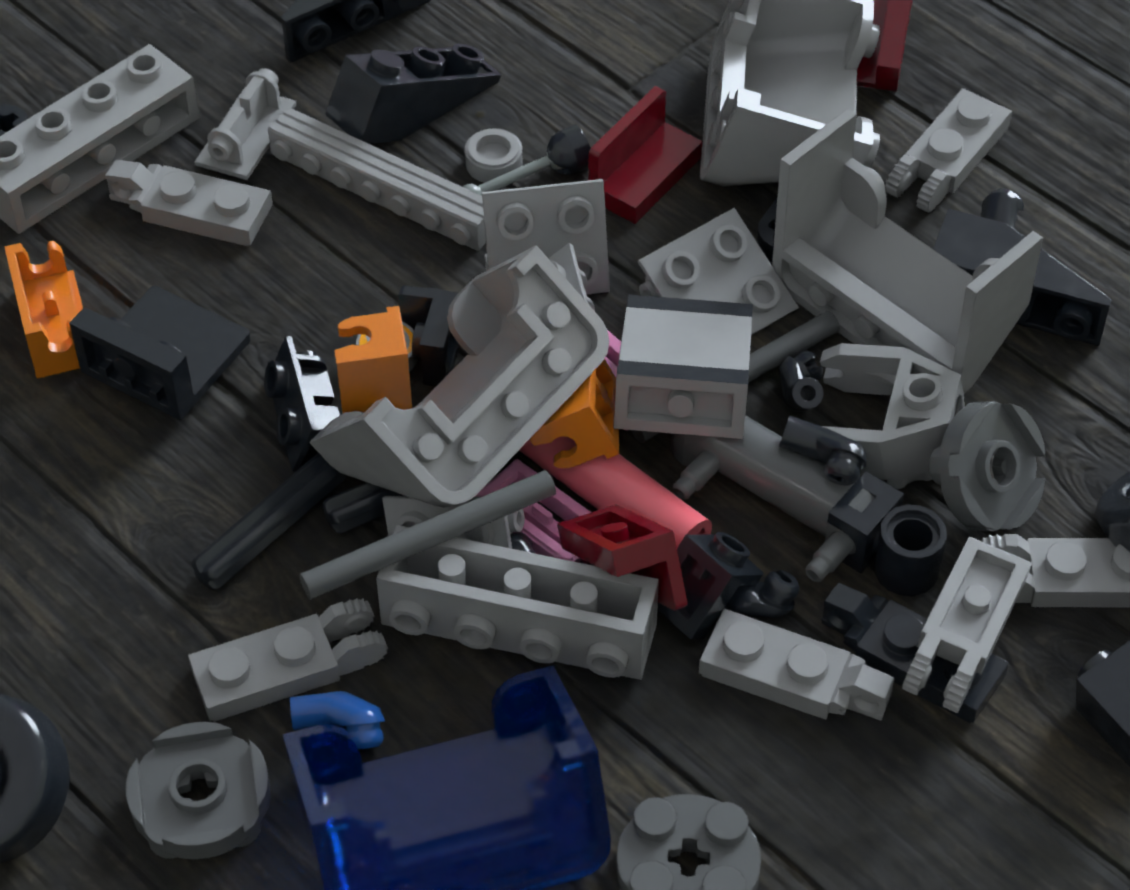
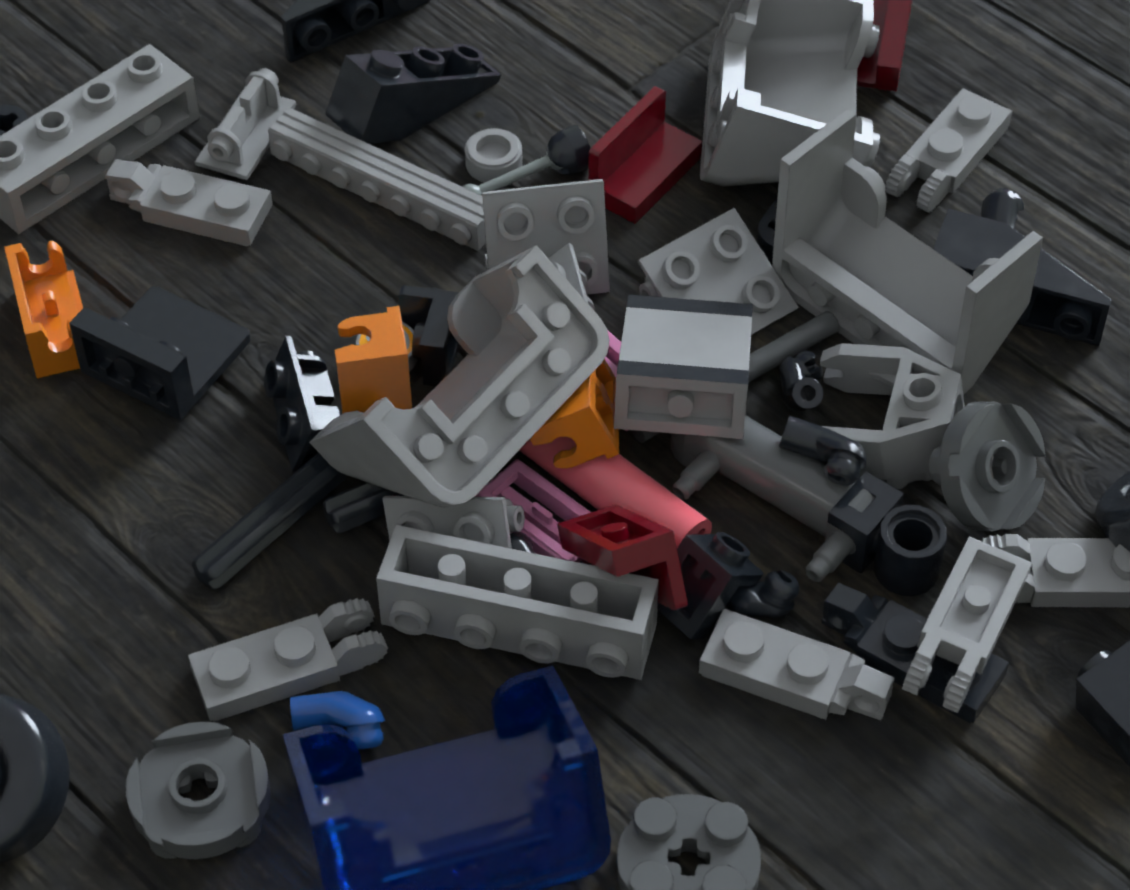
dark grey bar [299,470,556,599] -> none

